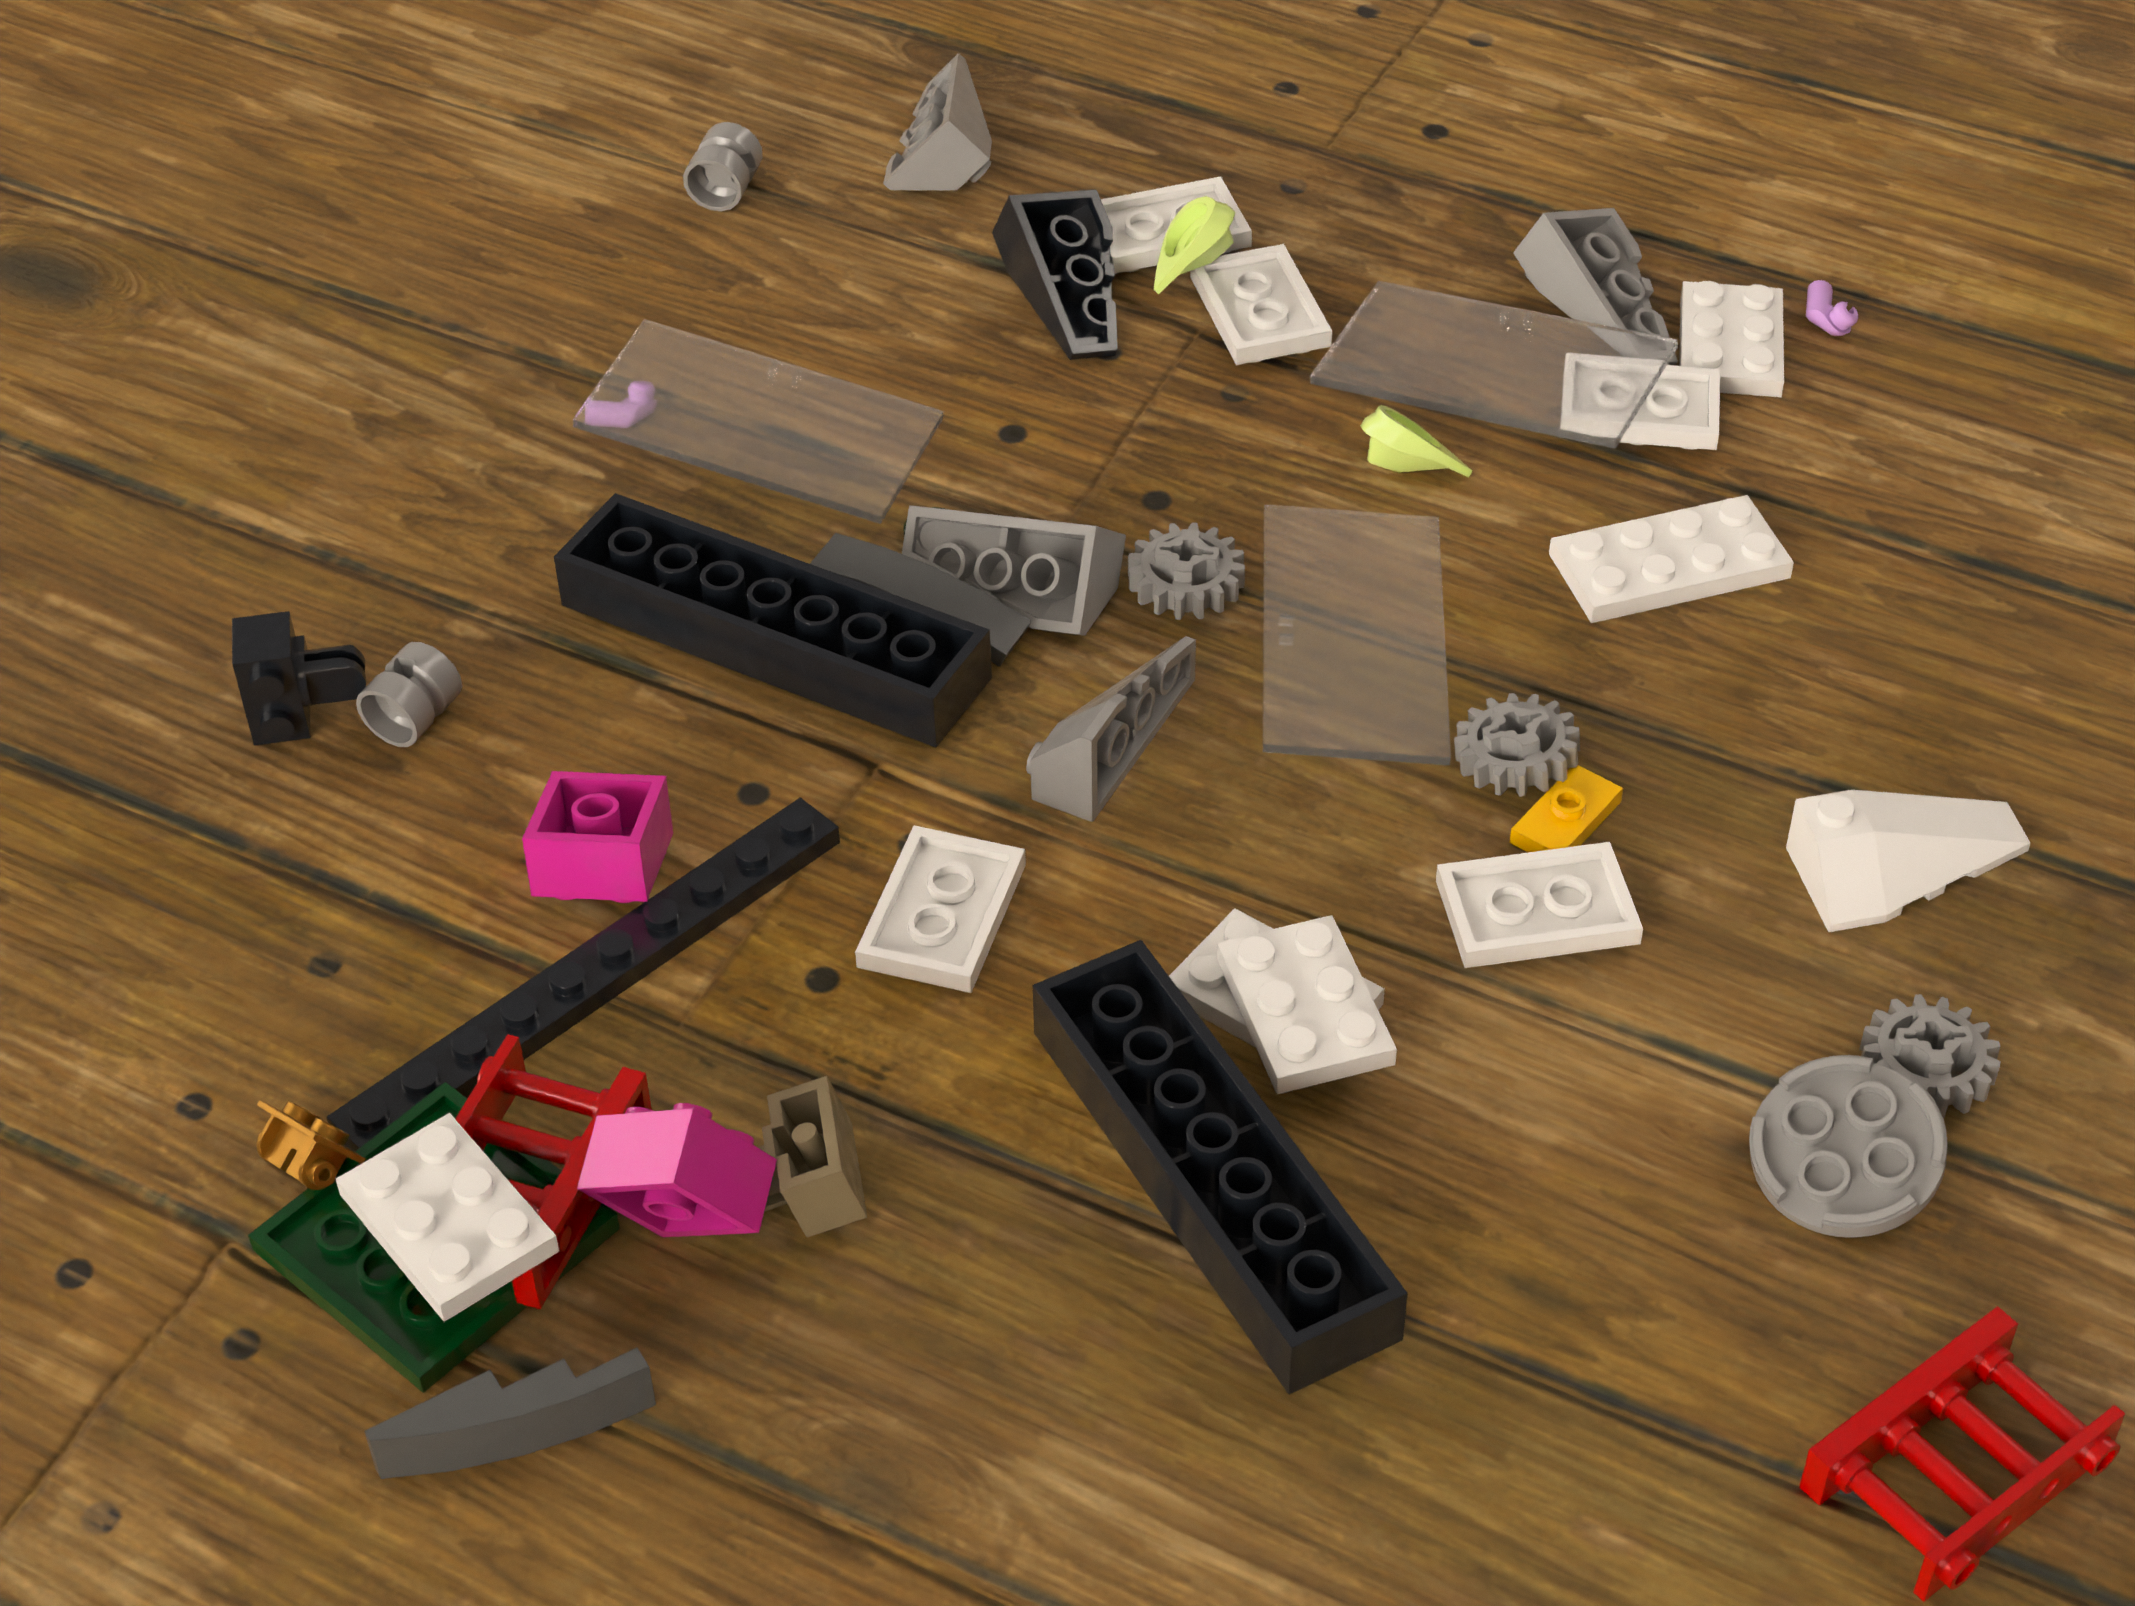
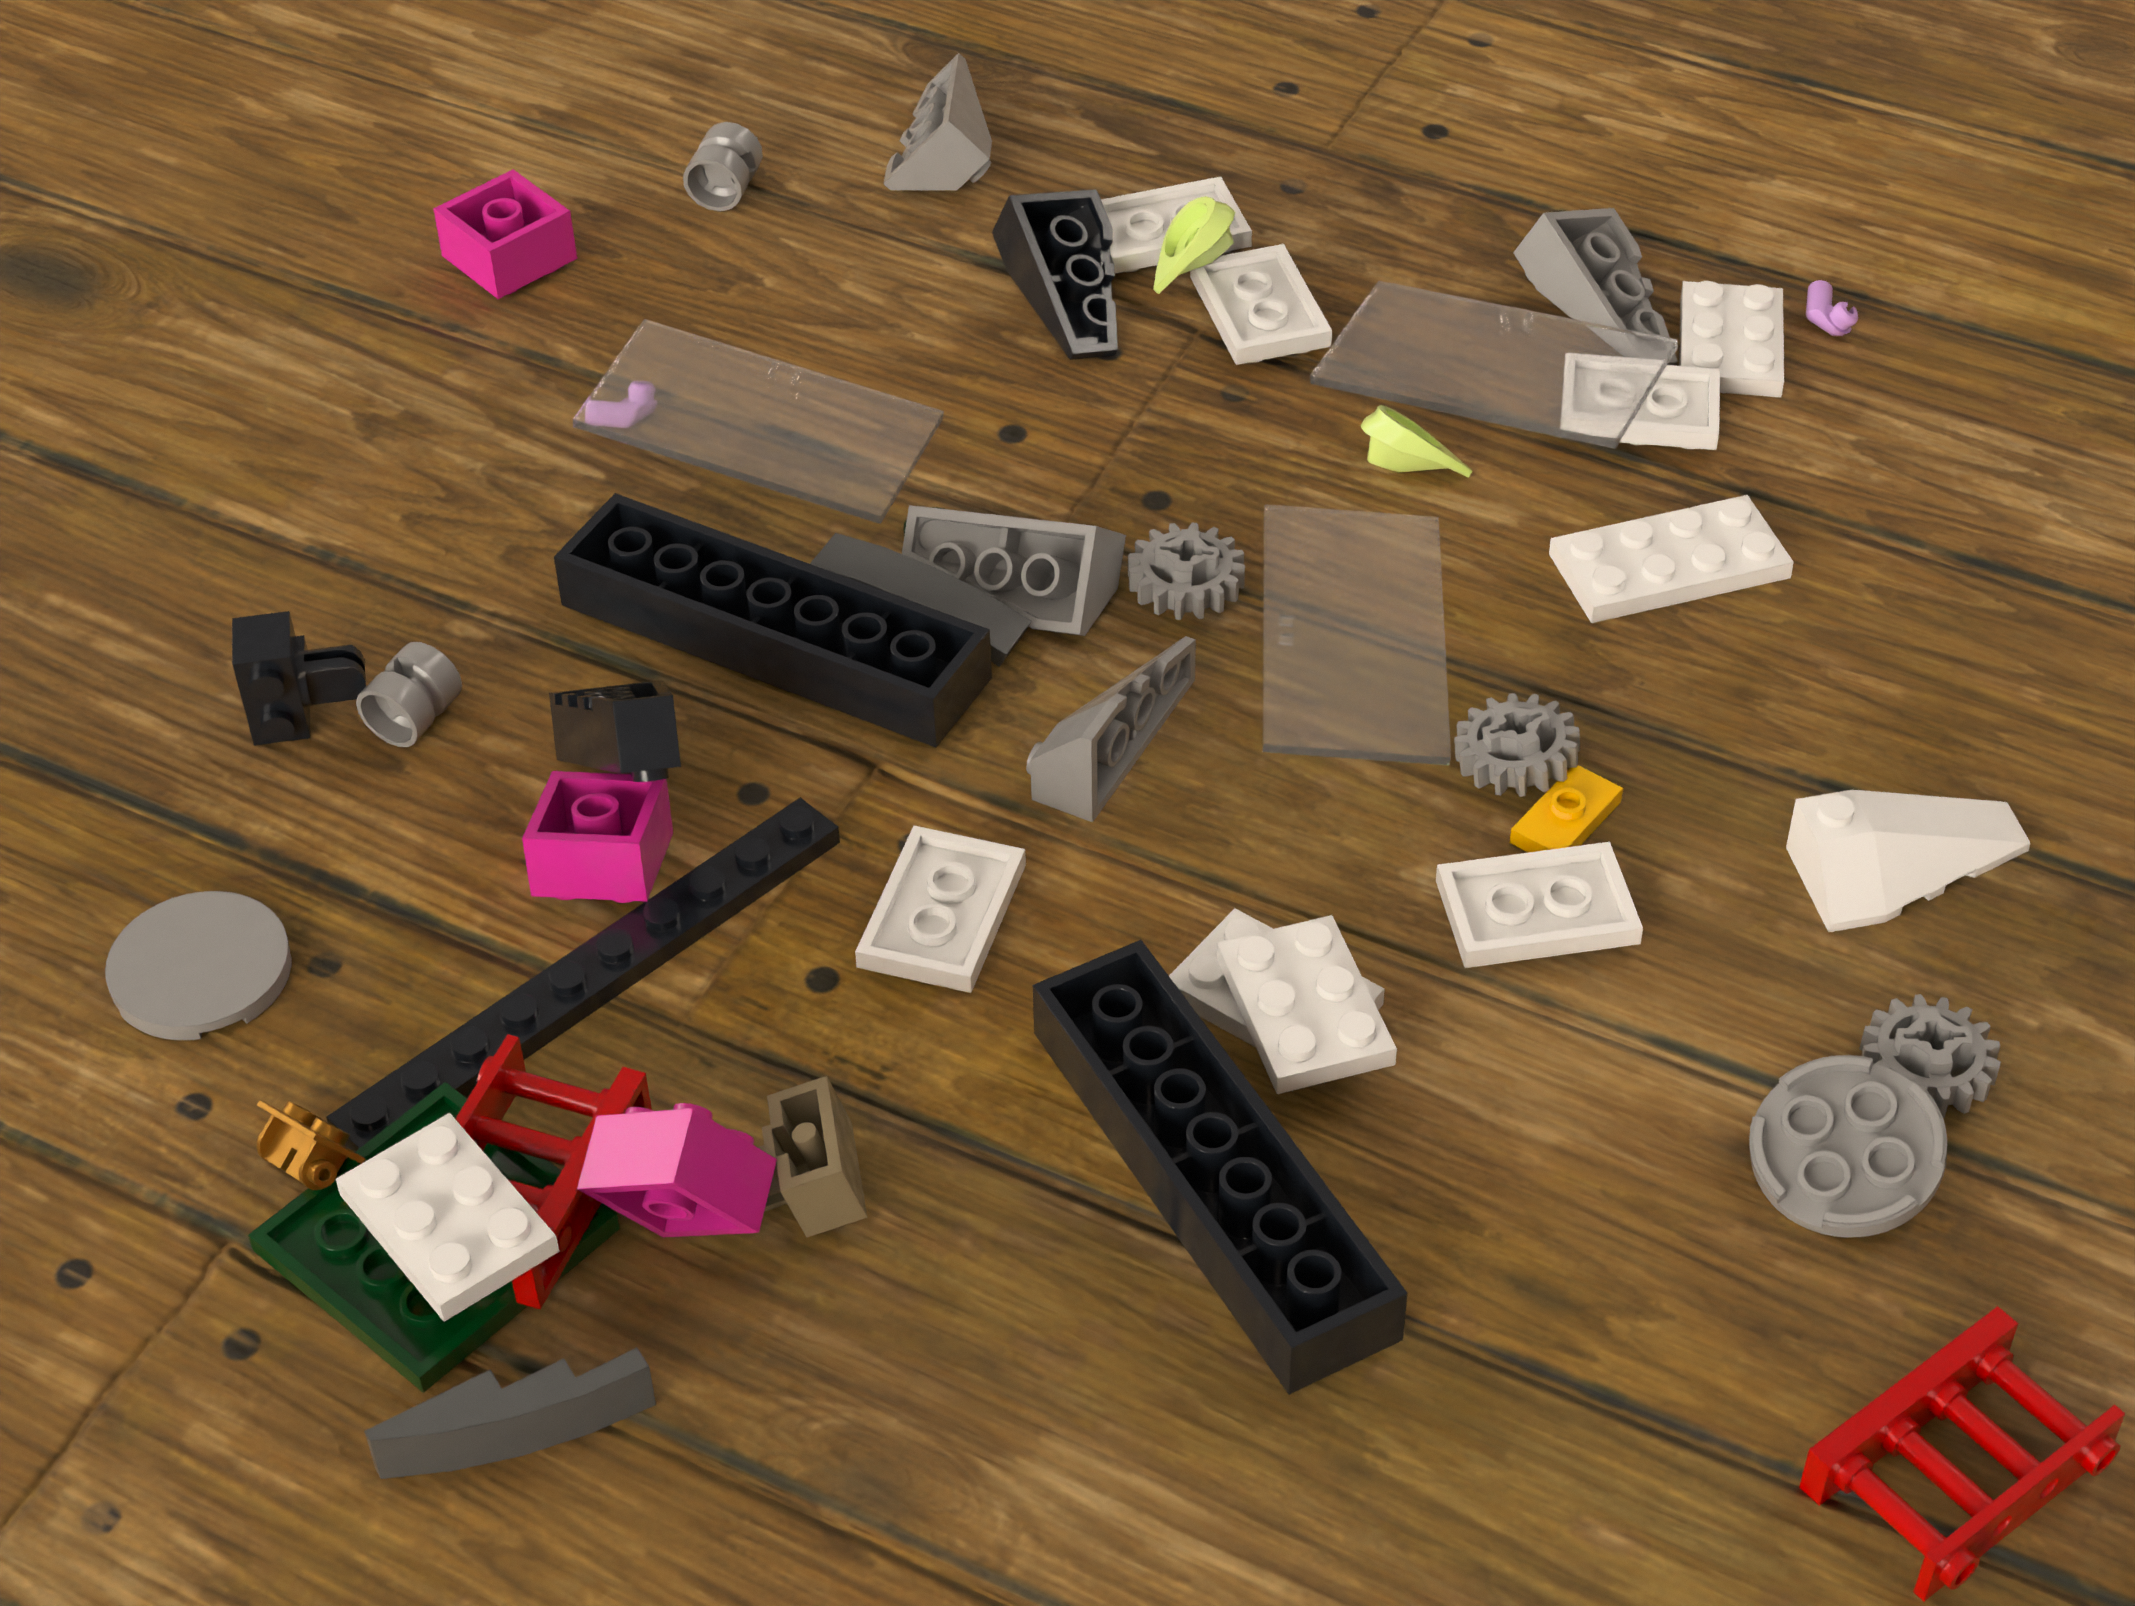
none -> light grey tile [105,891,292,1040]
none -> dark pink brick [433,169,577,299]
none -> black wedge [549,680,681,782]

